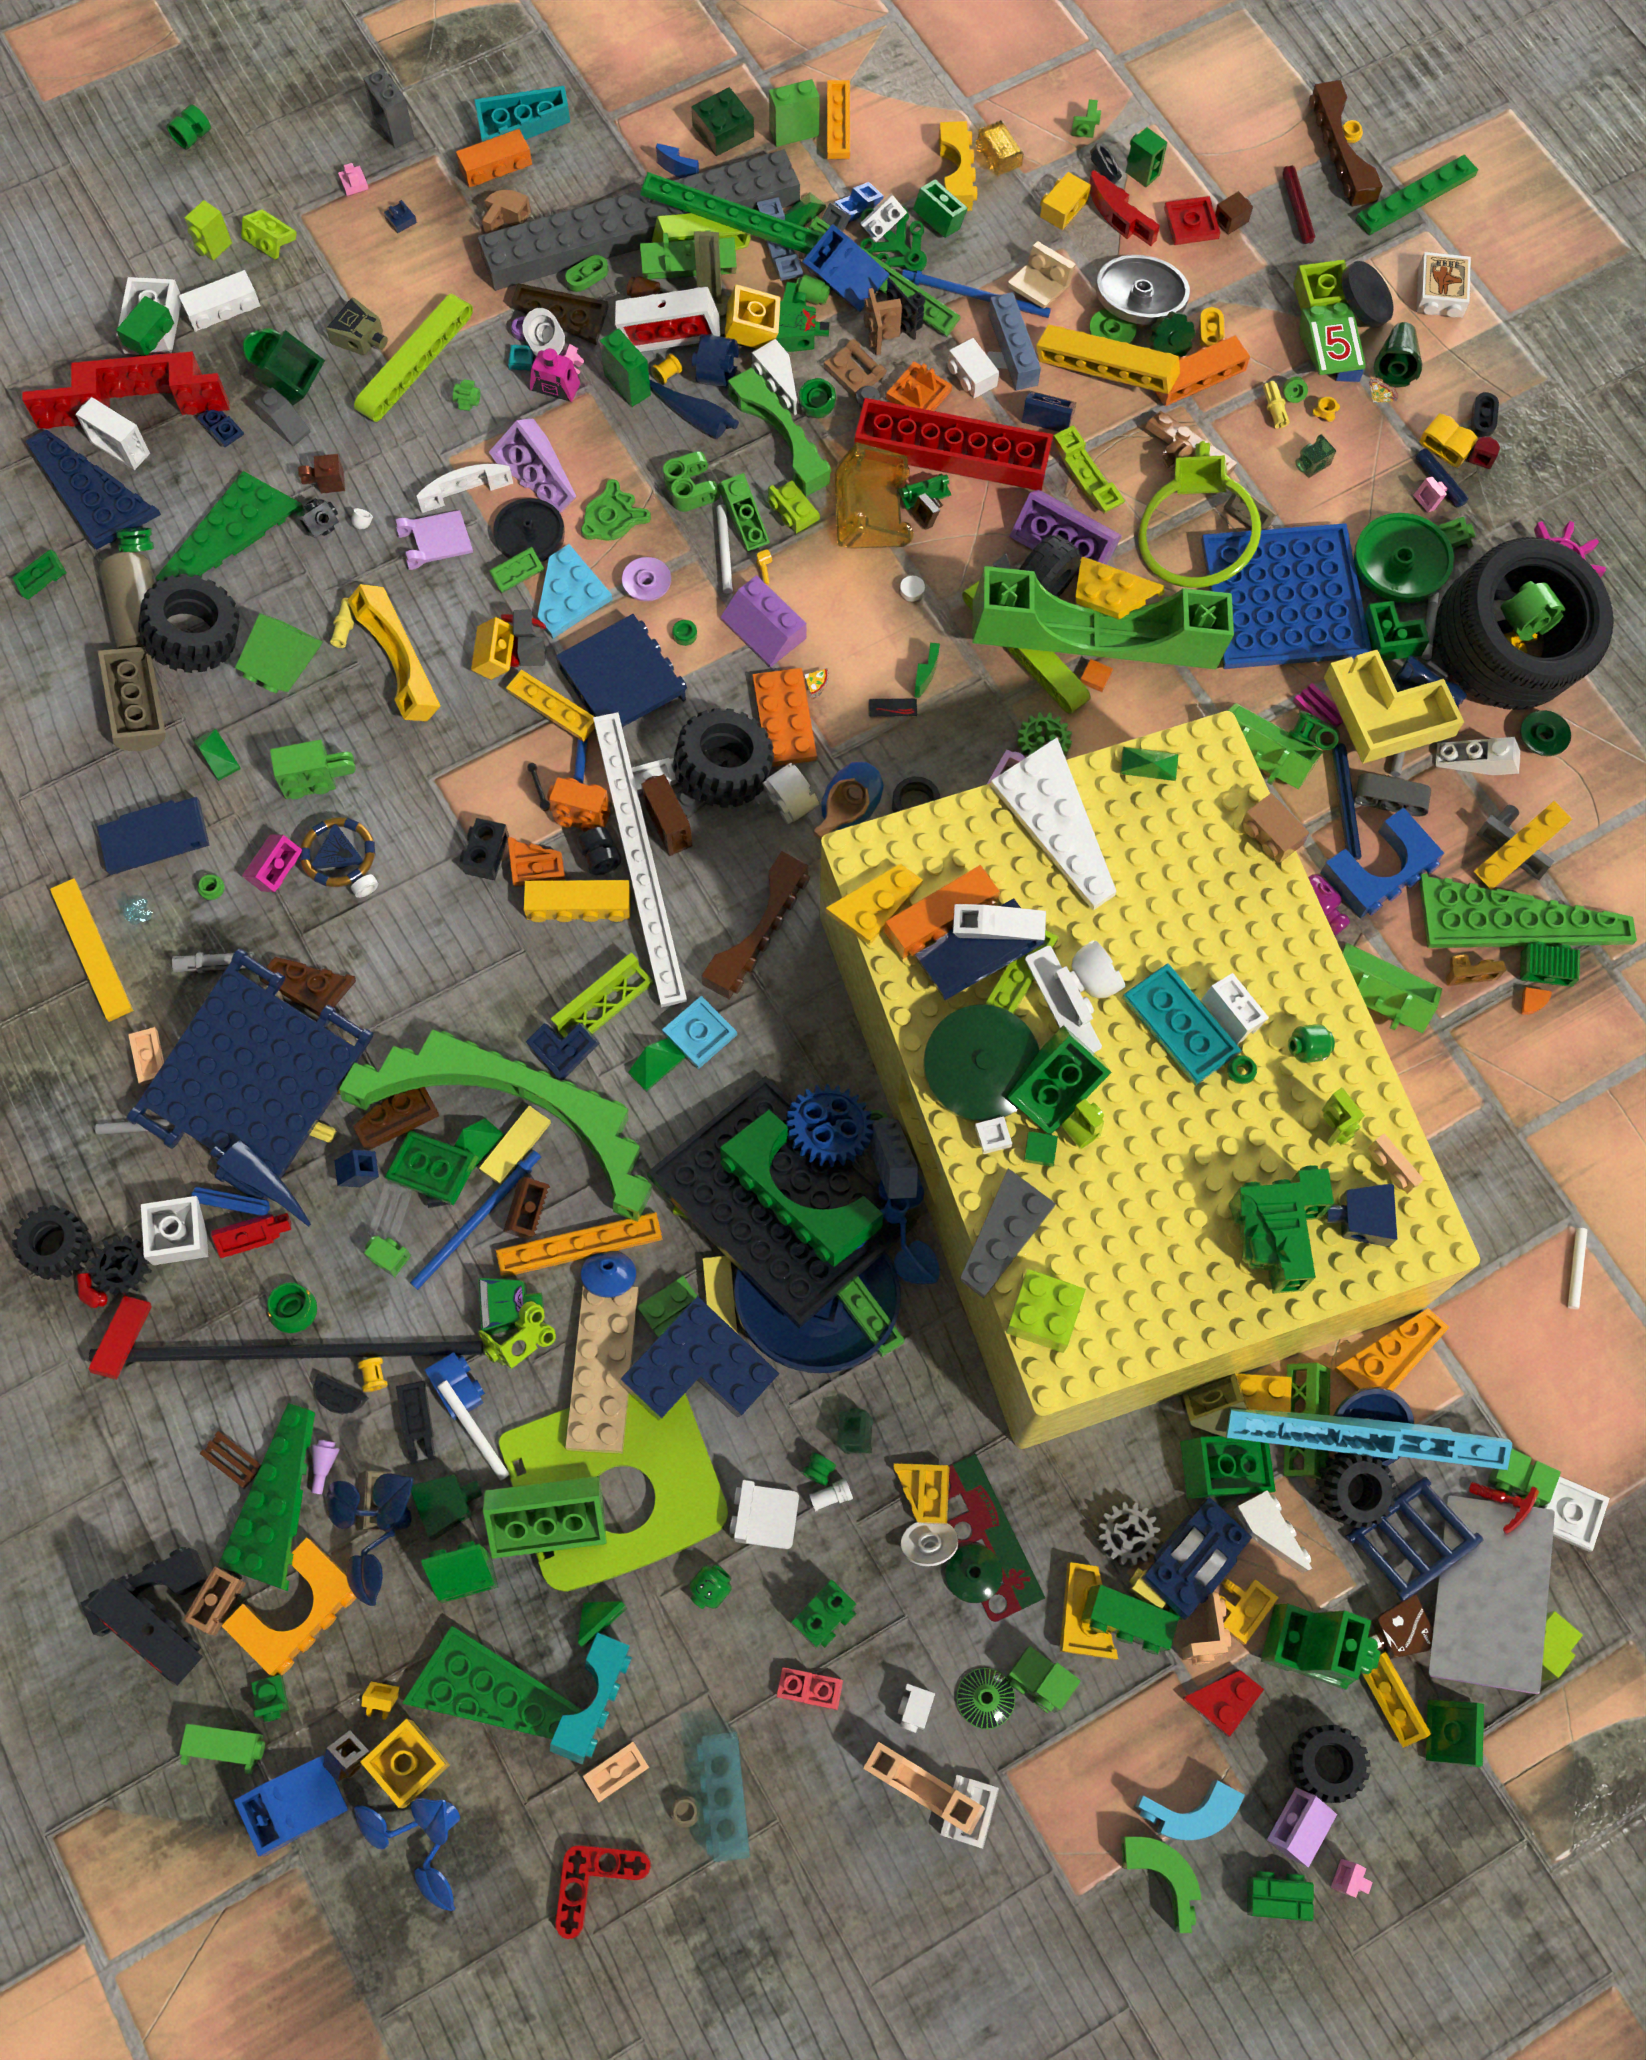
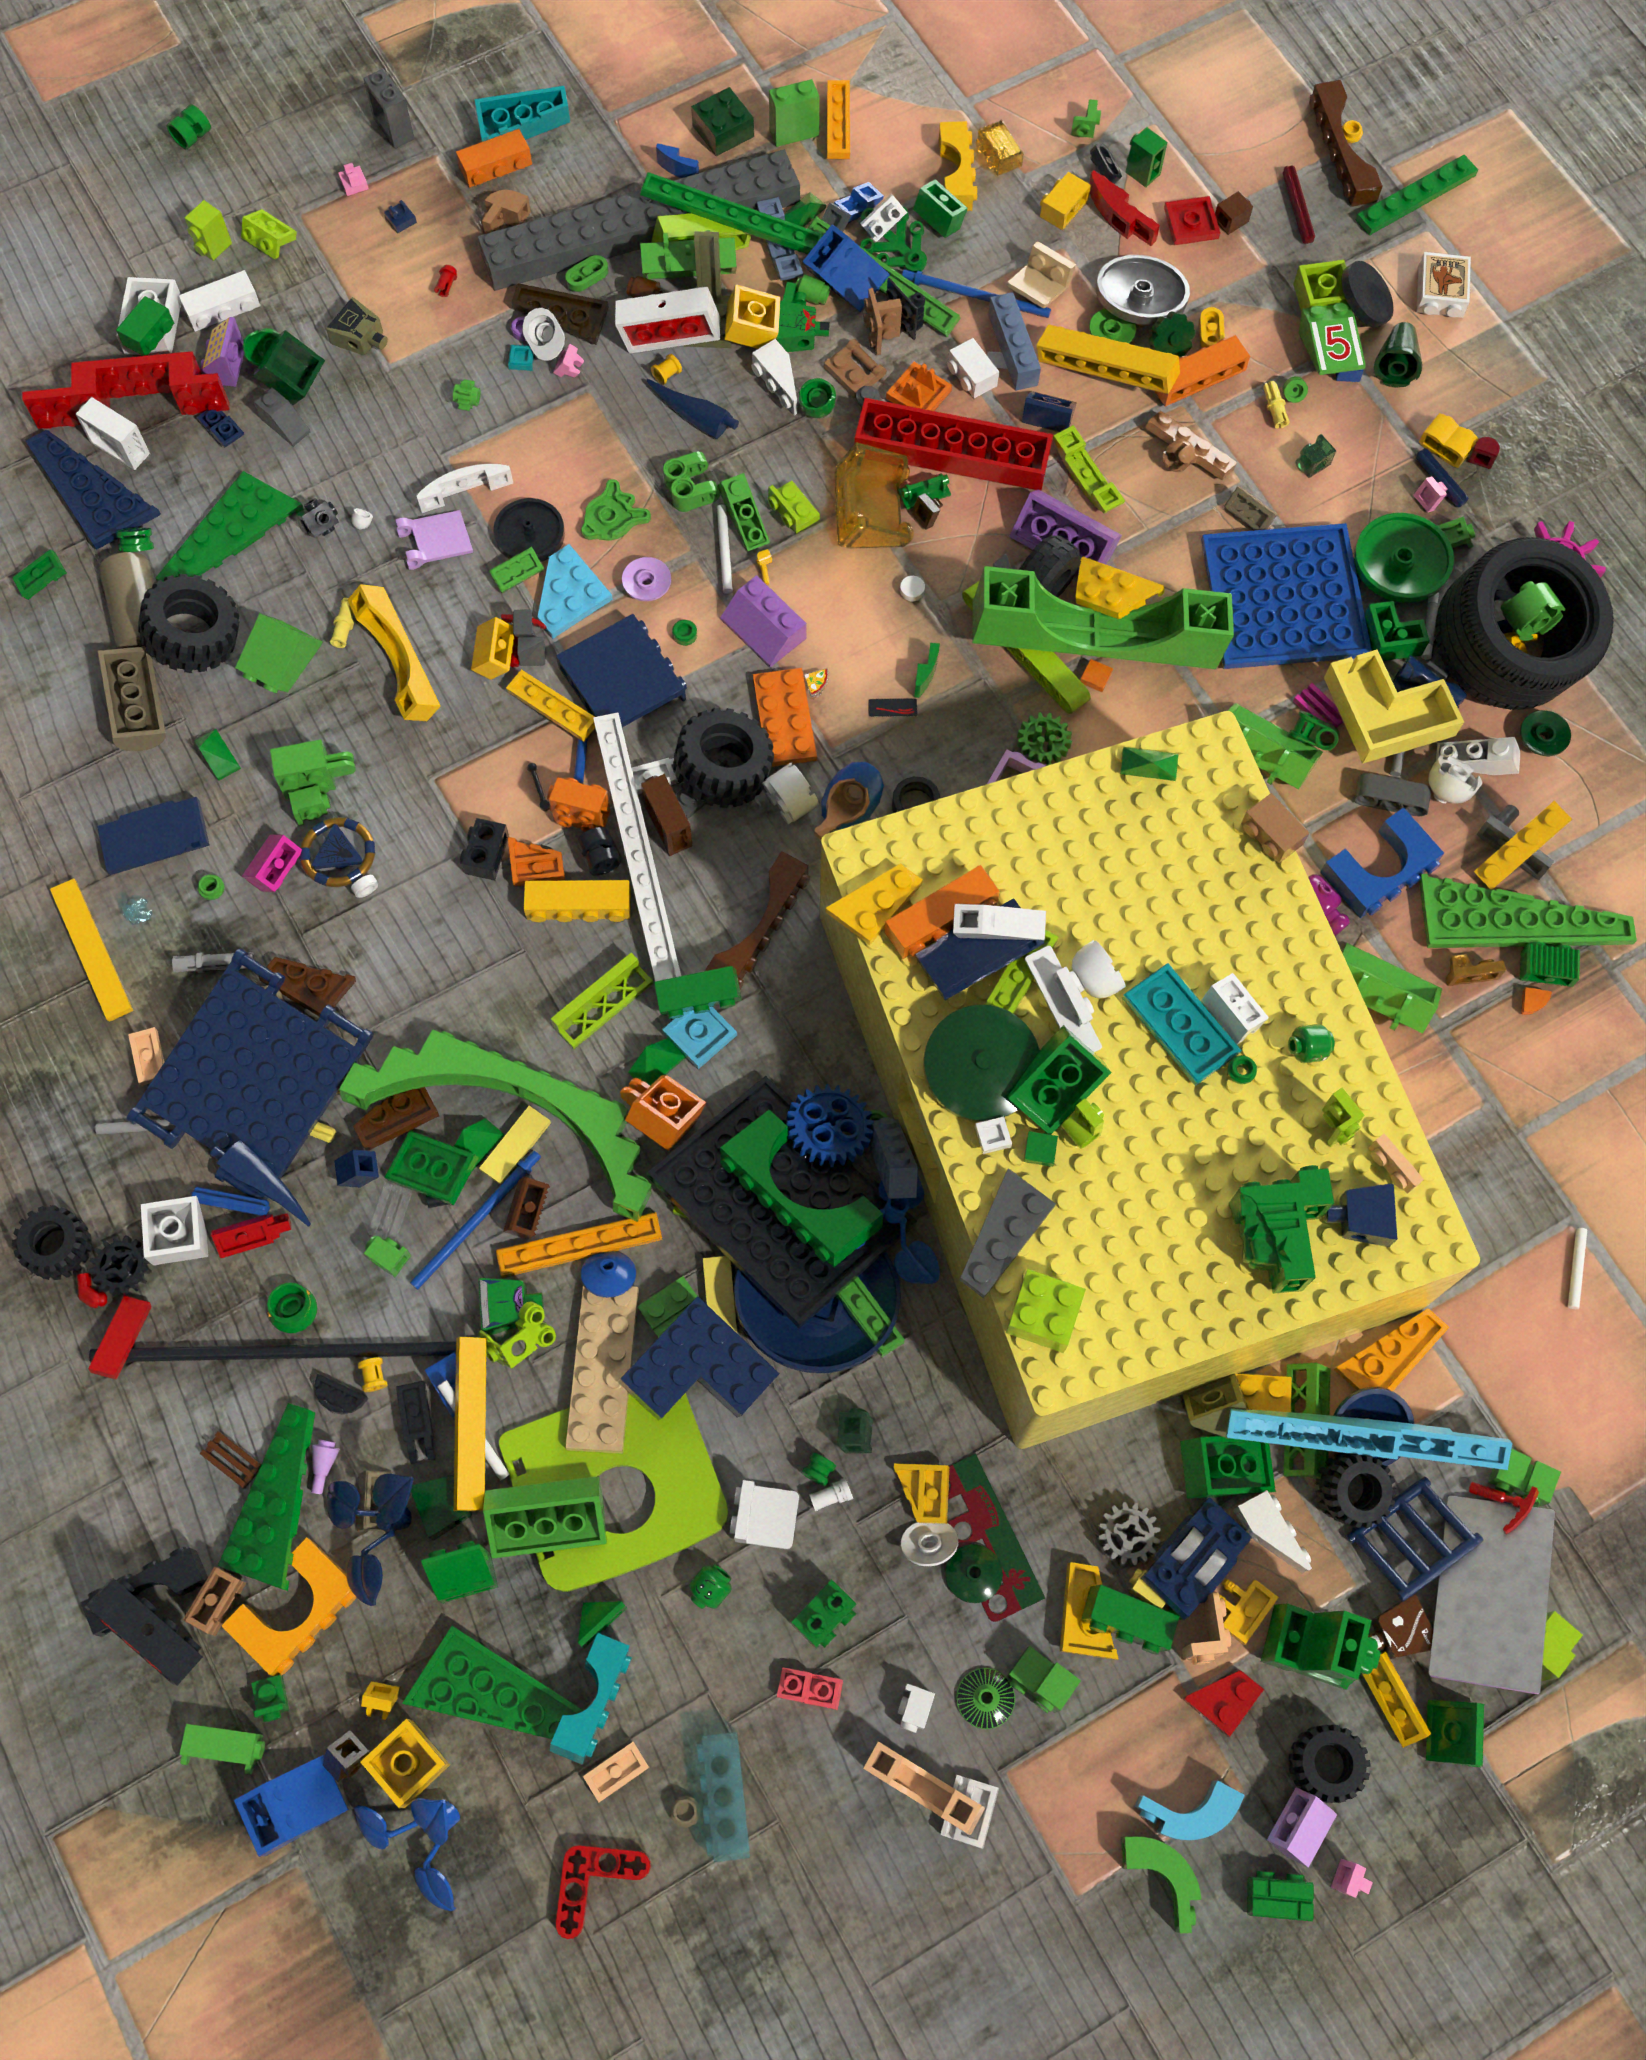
copper brick [298,454,345,494] -> none
lime beam [354,293,473,422] -> none
lavender wedge [489,418,576,513] -> none
dark blue plate [526,1023,600,1080] -> none
dark pink torso [530,348,580,402] -> none
green brick [599,328,651,407] -> none
dark blue brick [692,334,739,387] -> none
bright green arch [728,368,831,497] -> none
white wing [990,738,1116,910] -> none
lime brick [1138,441,1261,588] -> none
yellow plate [1312,397,1340,422] -> none
dark blue axle [1332,743,1362,860] -> none
clear tile [1369,378,1398,403] -> none
black plate [1471,392,1499,437] -> none
white tile [1542,1477,1610,1552] -> none
none -> medium lavender slope [201,317,245,387]
none -> bright green brick [288,785,331,826]
none -> red pin [434,265,457,297]
none -> yellow tile [453,1337,486,1511]
none -> orange hinge [620,1075,706,1151]
none -> green brick [654,966,742,1019]
none -> white cylinder [1428,755,1482,804]

